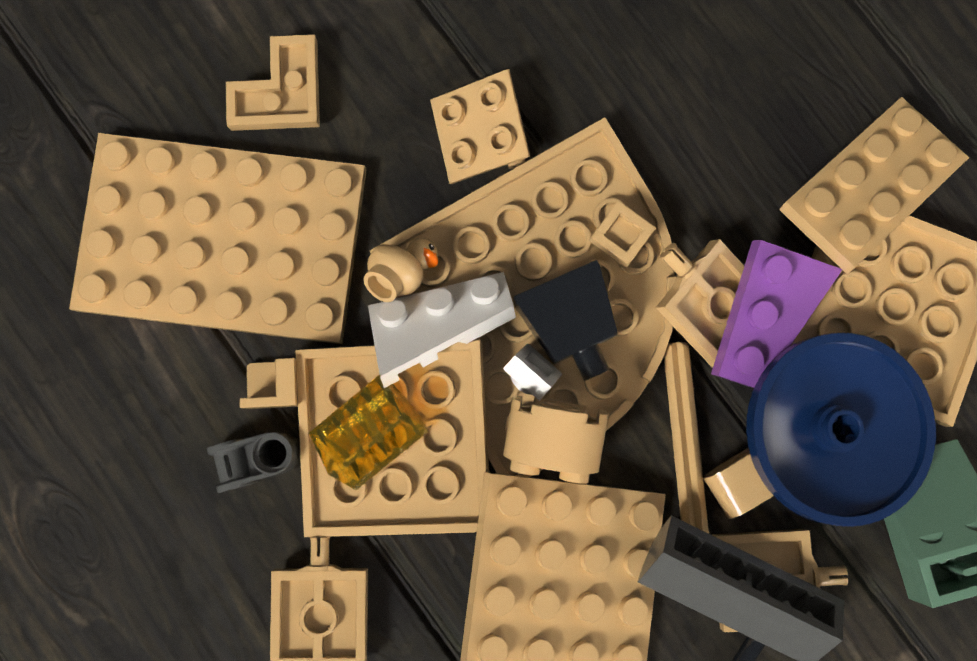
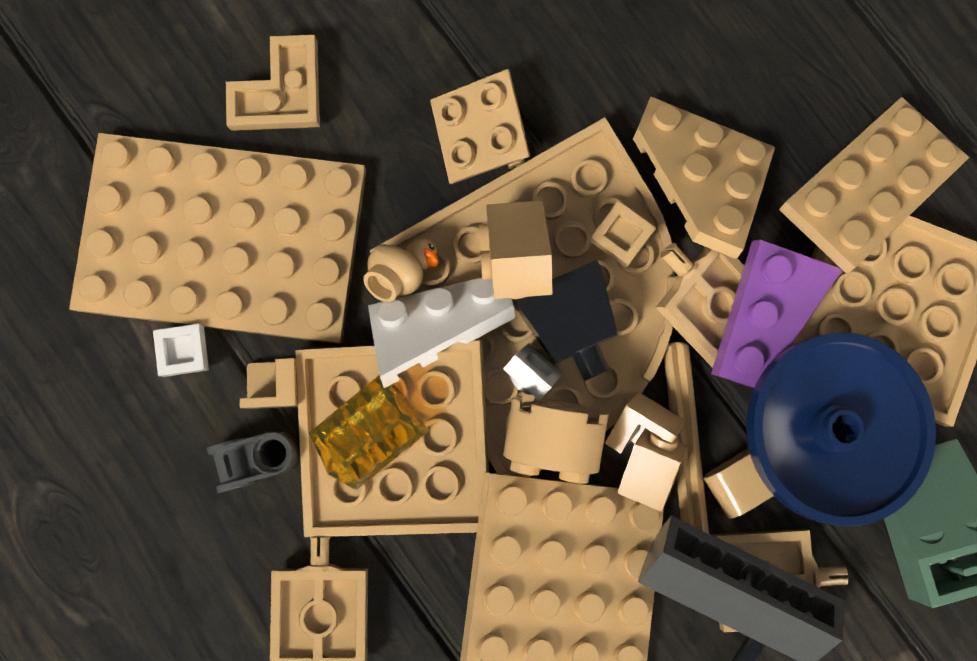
none -> white plate [153,324,209,377]
none -> tan brick [478,200,552,299]
none -> tan panel [605,392,687,453]
none -> brick [617,428,688,512]
none -> tan plate [633,97,775,259]

